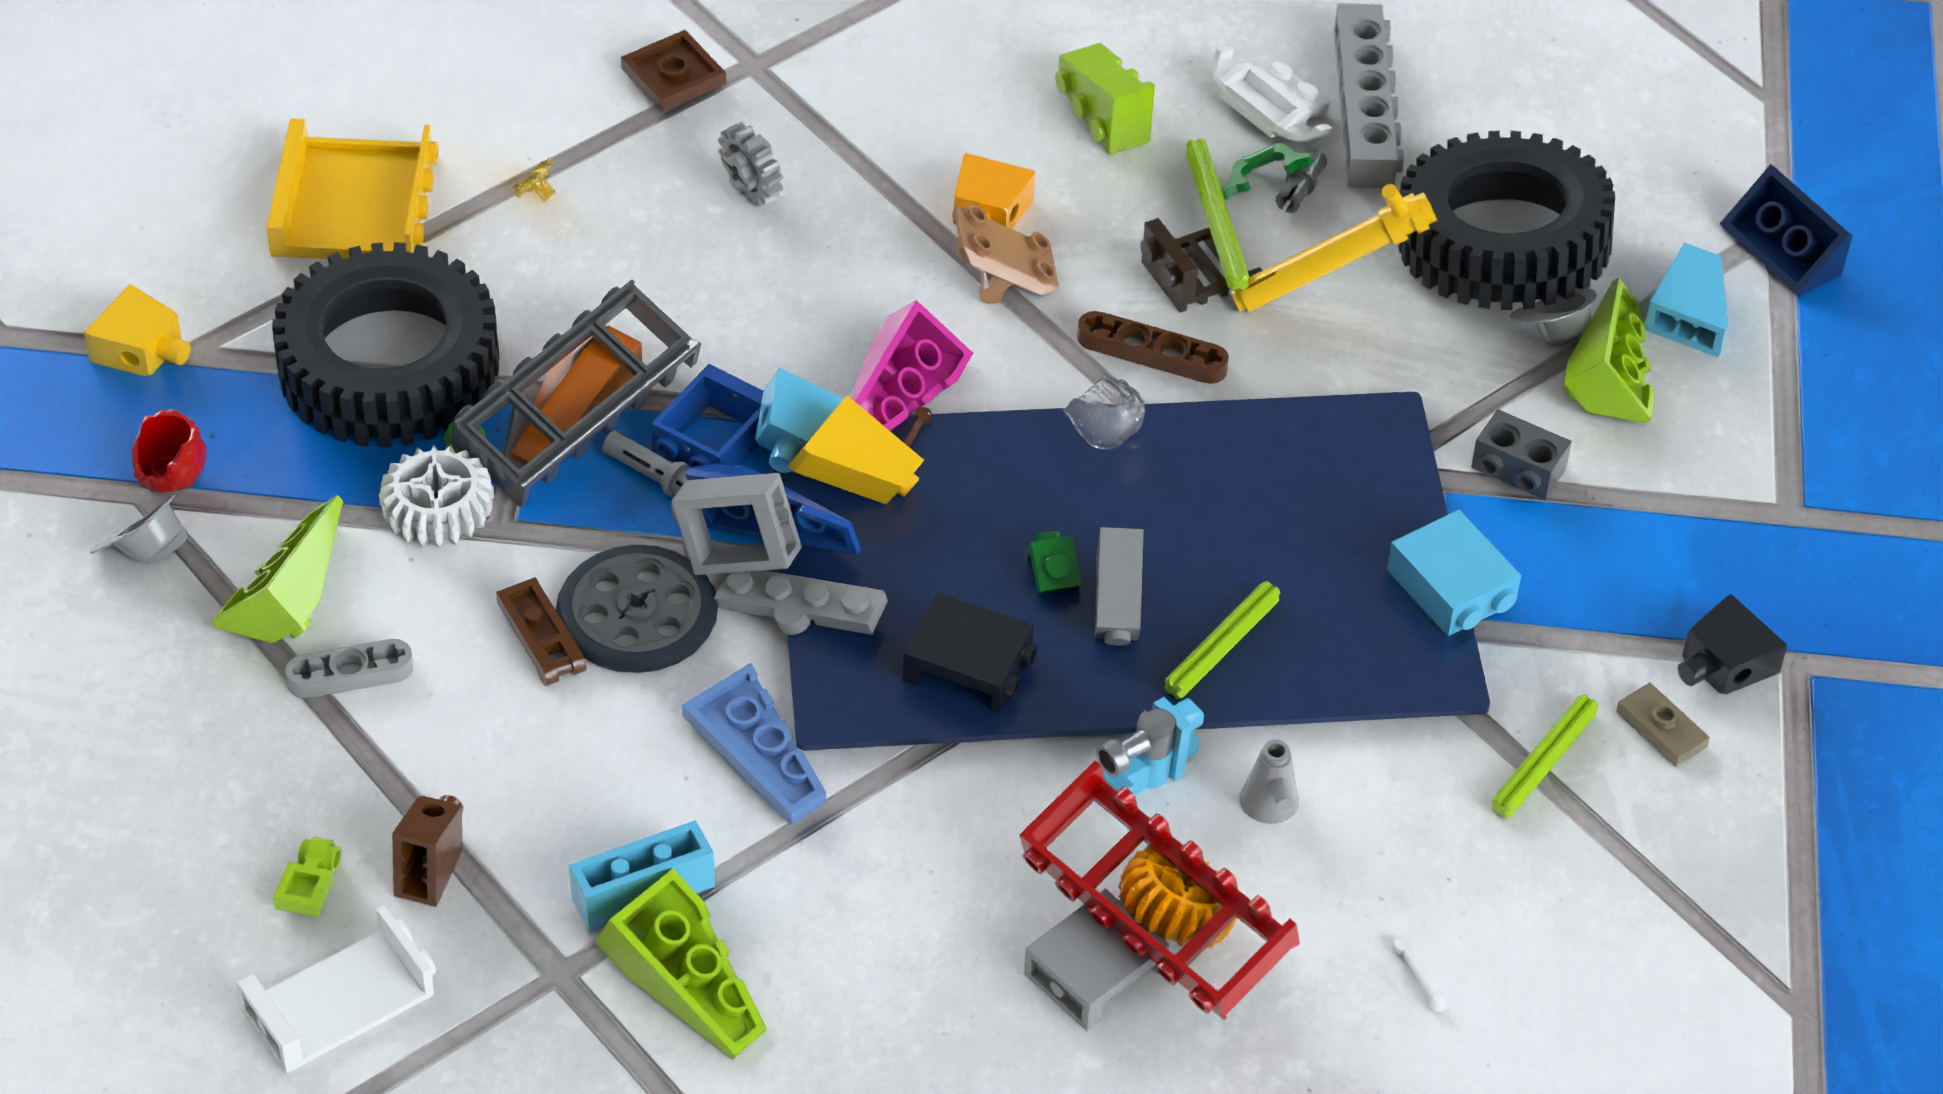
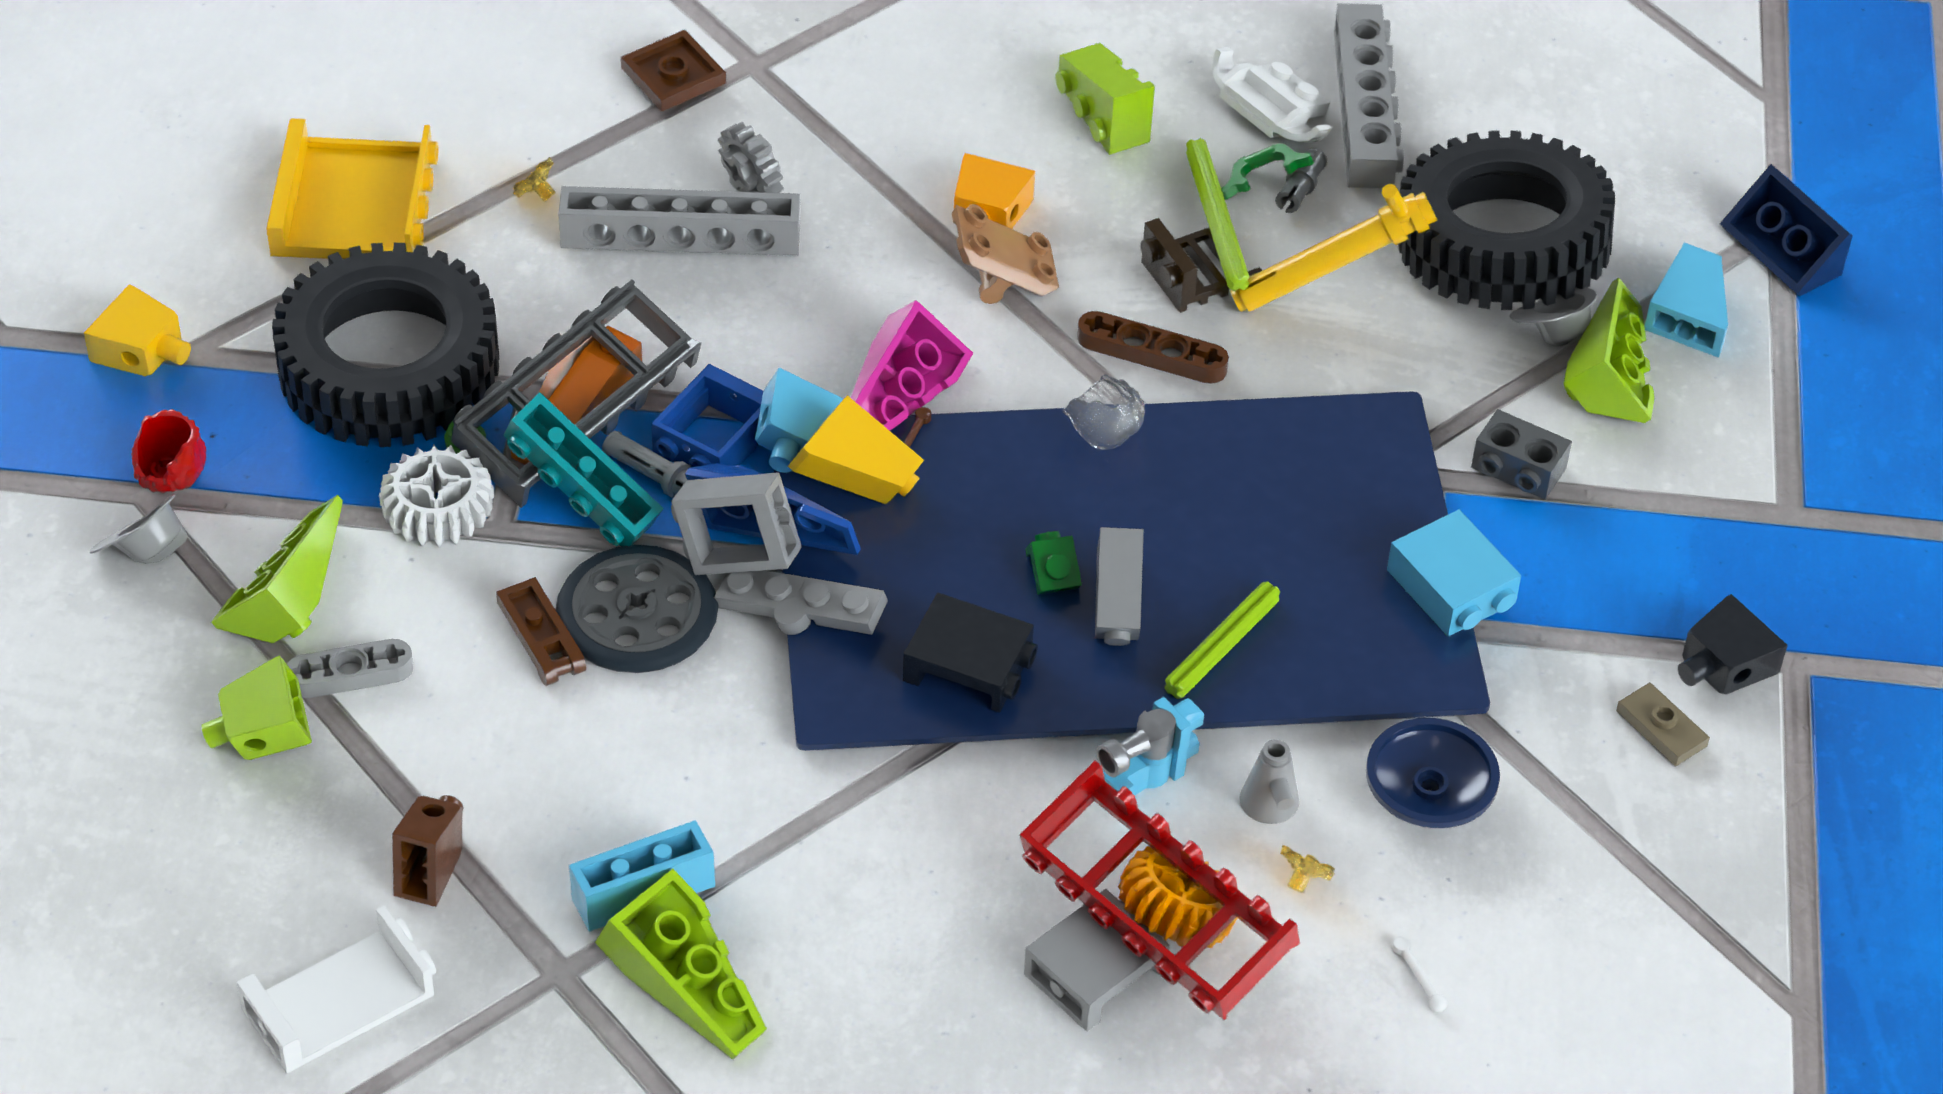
lime plate [273,836,342,917] -> none
medium blue wing [682,663,826,825] -> none
lime axle [1491,694,1598,818] -> none
none -> lime torso [201,655,312,760]
none -> teal brick [503,392,664,546]
none -> light grey brick [558,186,800,255]
none -> clear yellow plant [1280,845,1335,893]
none -> dark blue dish [1366,717,1500,828]

